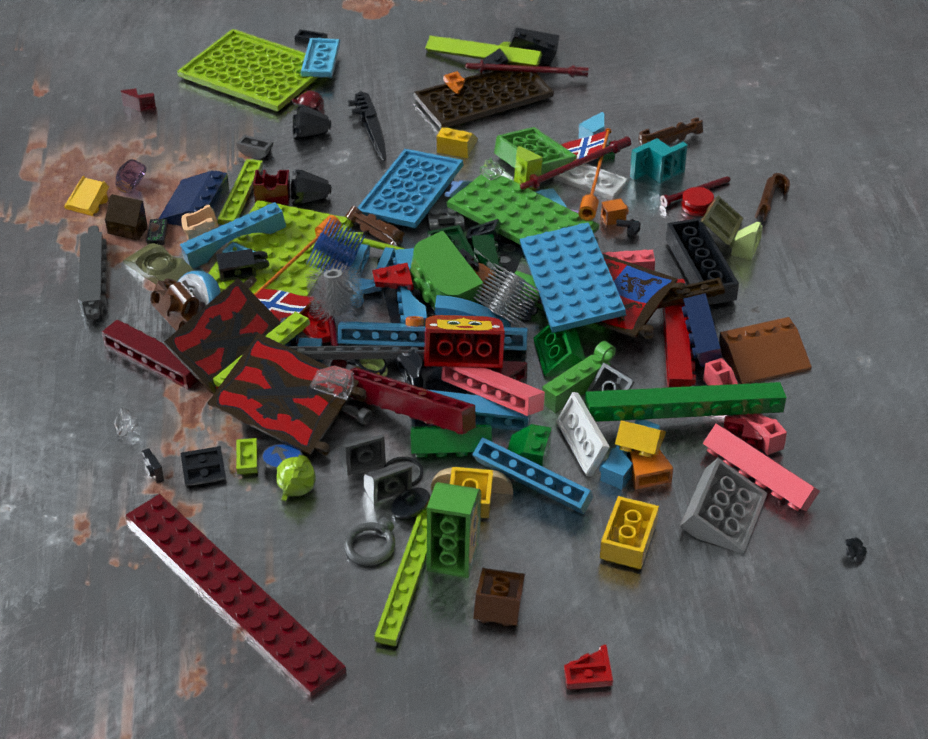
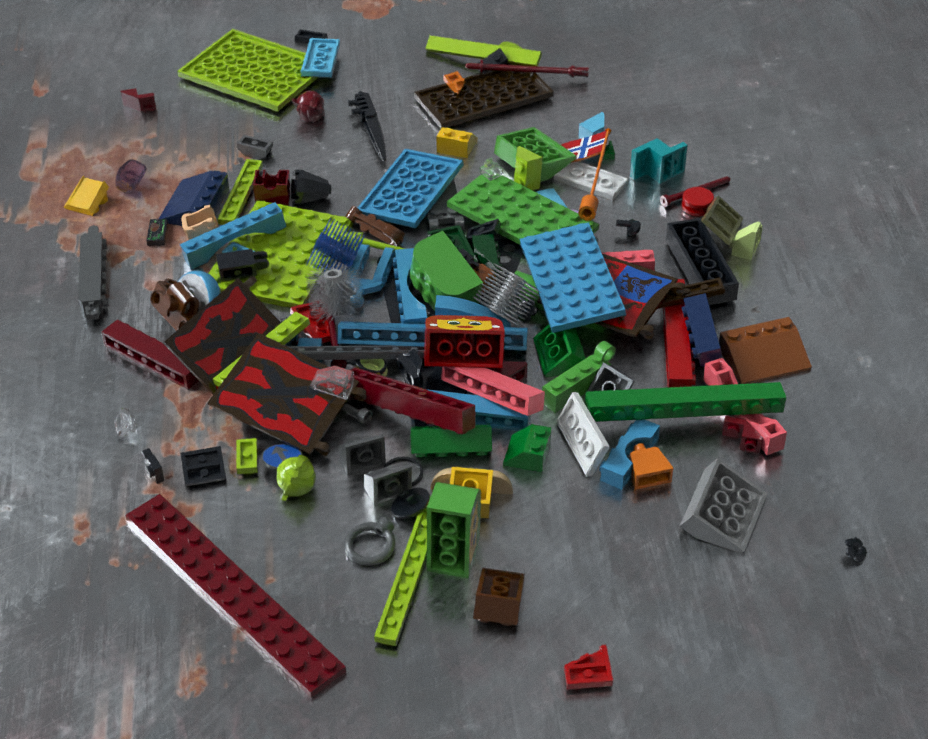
dark brown slope [105,194,148,240] -> none
olive slope [123,244,194,284] -> none
flag [254,215,342,321] -> none
black cone [292,104,331,139] -> none
red wing [372,262,414,290] -> none
orange tile [406,316,424,326] -> none
medium blue slope [445,180,472,197] -> none
dark azure brick [473,437,594,515] -> none
black wedge [509,27,560,66] -> none
dark red bar [520,136,632,190] -> none
yellow brick [600,496,659,569] -> none
orange brick [601,198,629,226] -> none
yellow slope [615,421,666,458] -> none
reddish brown piece [638,118,703,146] -> none
coral brick [703,424,820,512] -> none
reddish brown piece [755,173,790,221] -> none

